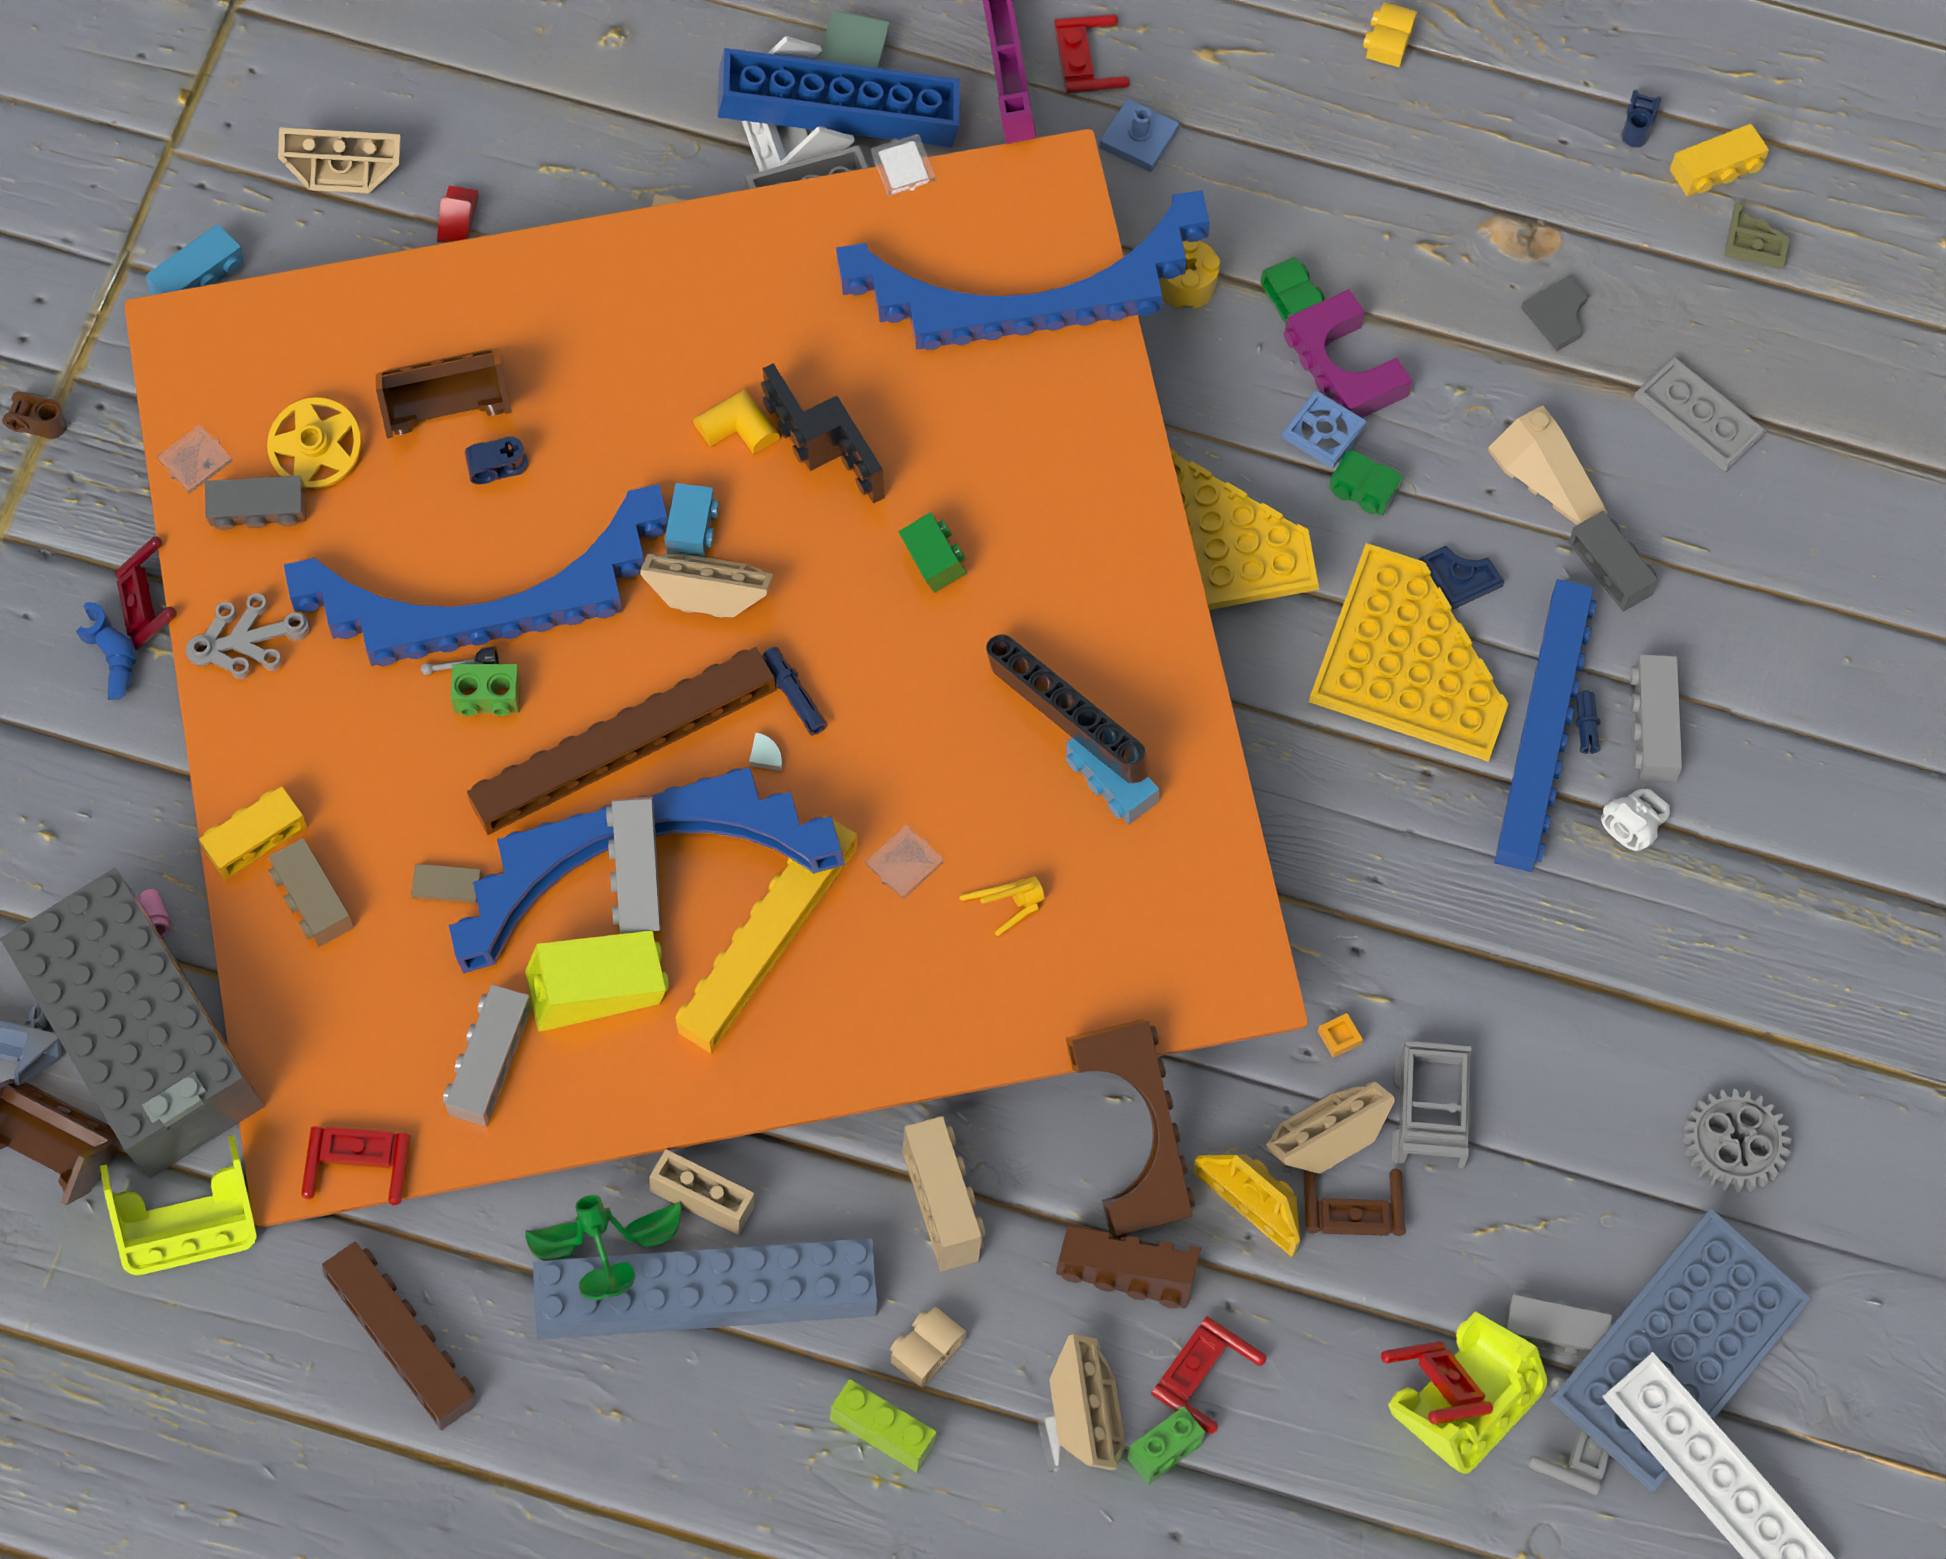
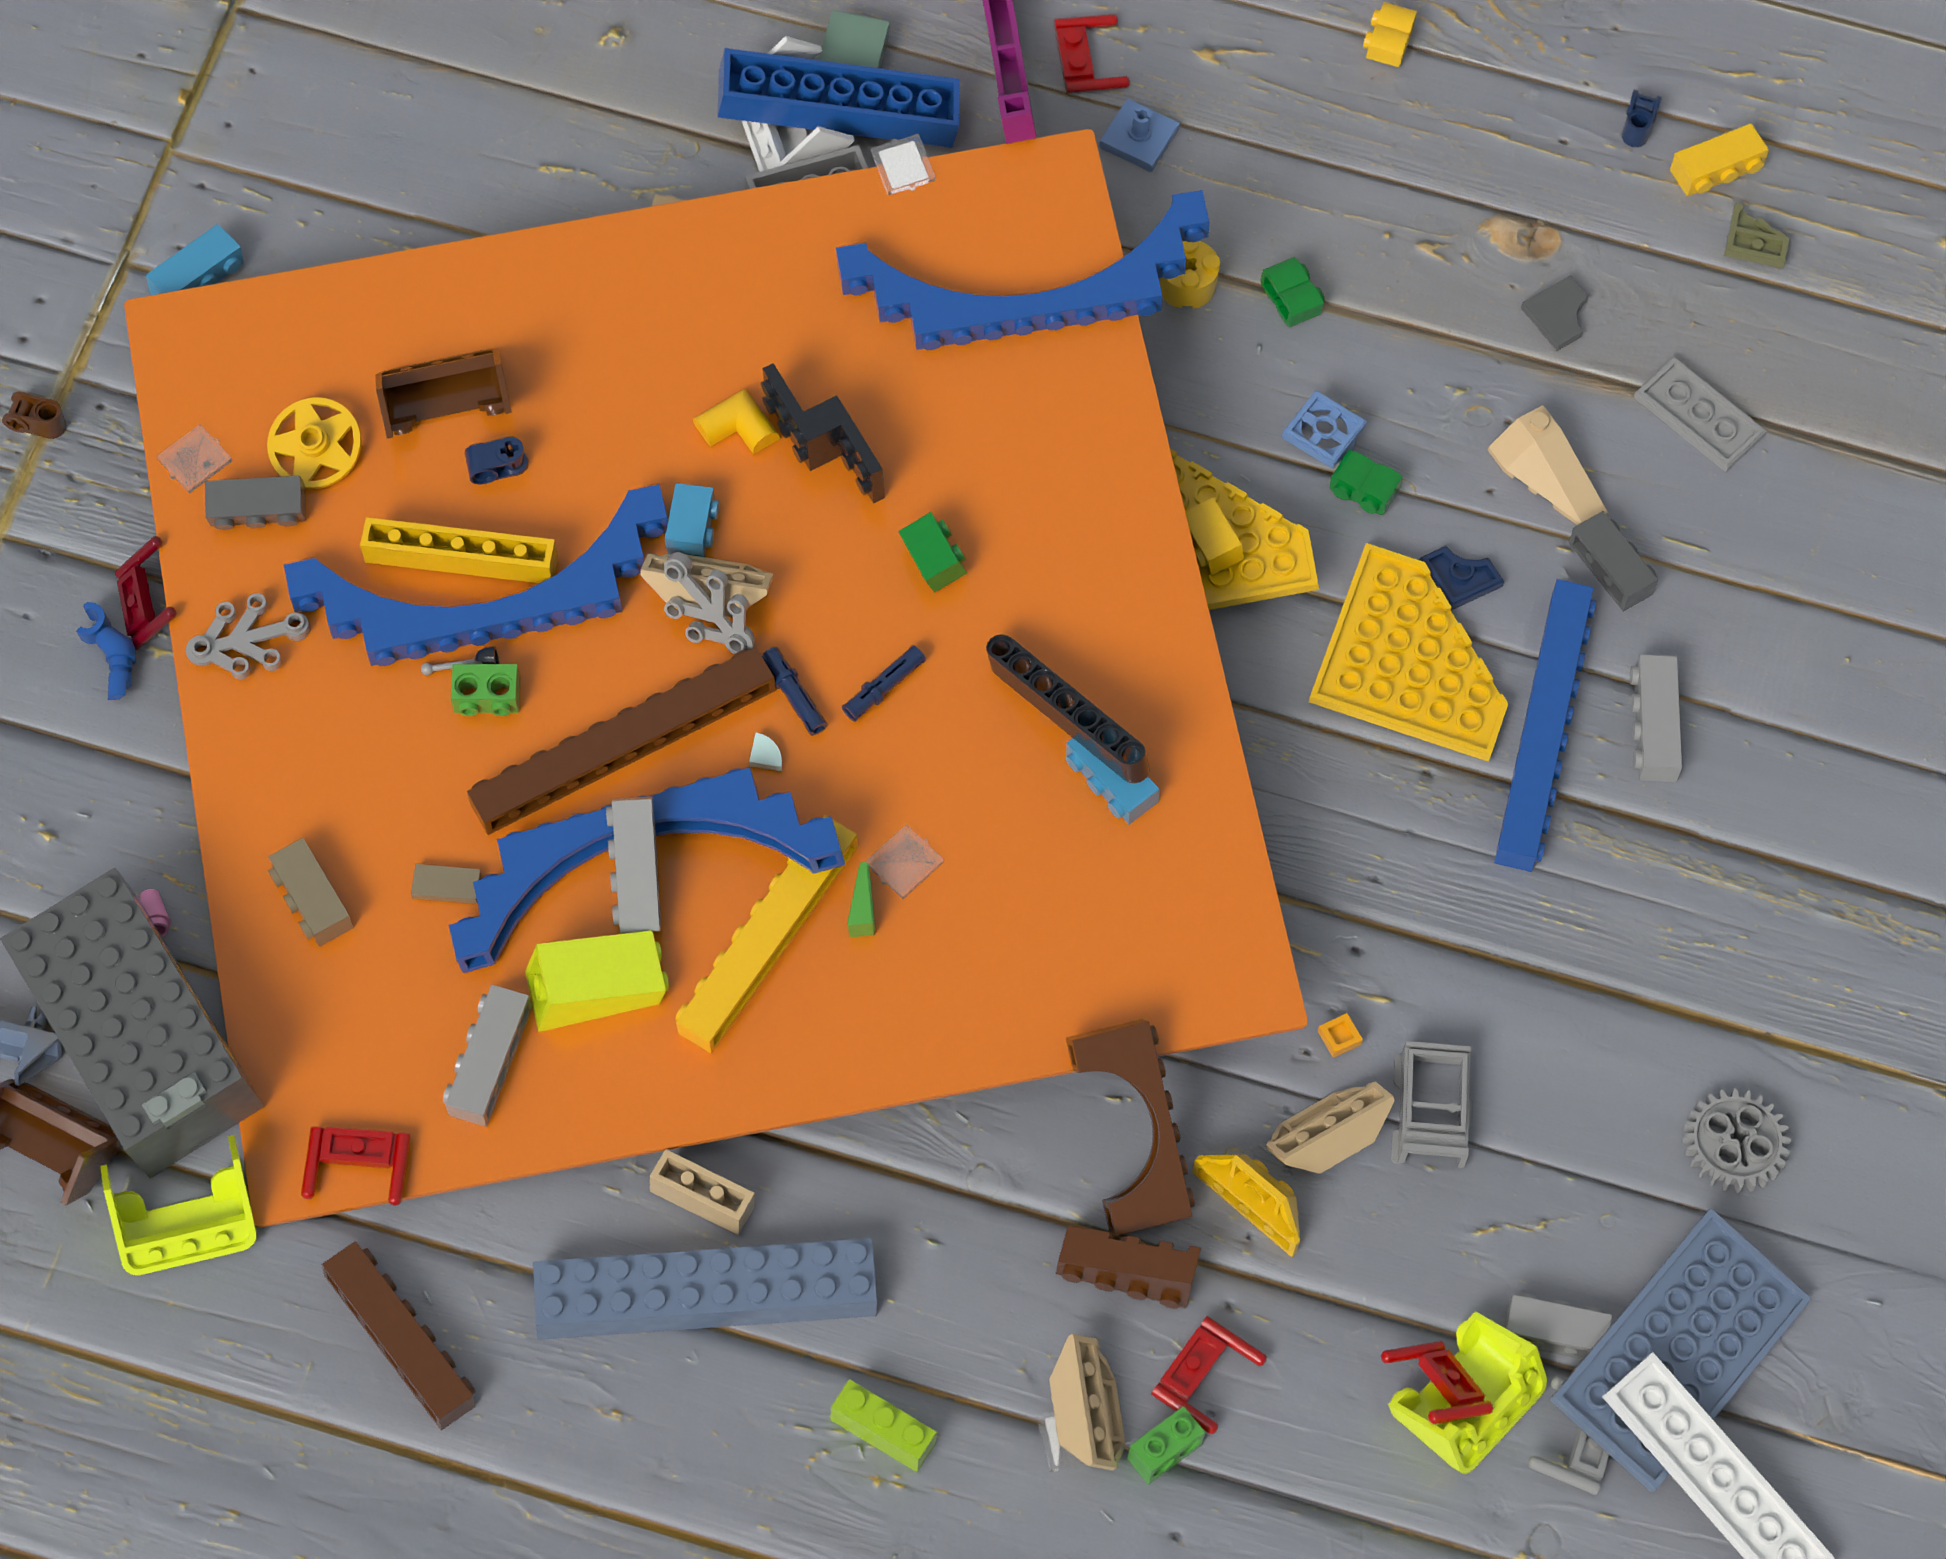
yellow brick [199,786,308,881] -> none
tan wedge [278,127,401,194] -> none
red slope [437,186,479,243] -> none
green plant [525,1195,682,1300] -> none
tan brick [890,1306,967,1388] -> none
tan brick [902,1116,986,1272] -> none
yellow plant [959,876,1045,936] -> none
magenta arch [1283,289,1412,418] -> none
reddish brown plate [1303,1169,1406,1236] -> none
dark blue axle [1575,690,1601,754] -> none
white piece [1601,789,1670,852] -> none
none -> yellow brick [360,517,558,583]
none -> light grey plant [664,552,755,654]
none -> dark blue pin [842,645,926,722]
none -> bright green slope [847,862,876,937]
none -> yellow brick [1185,497,1245,576]

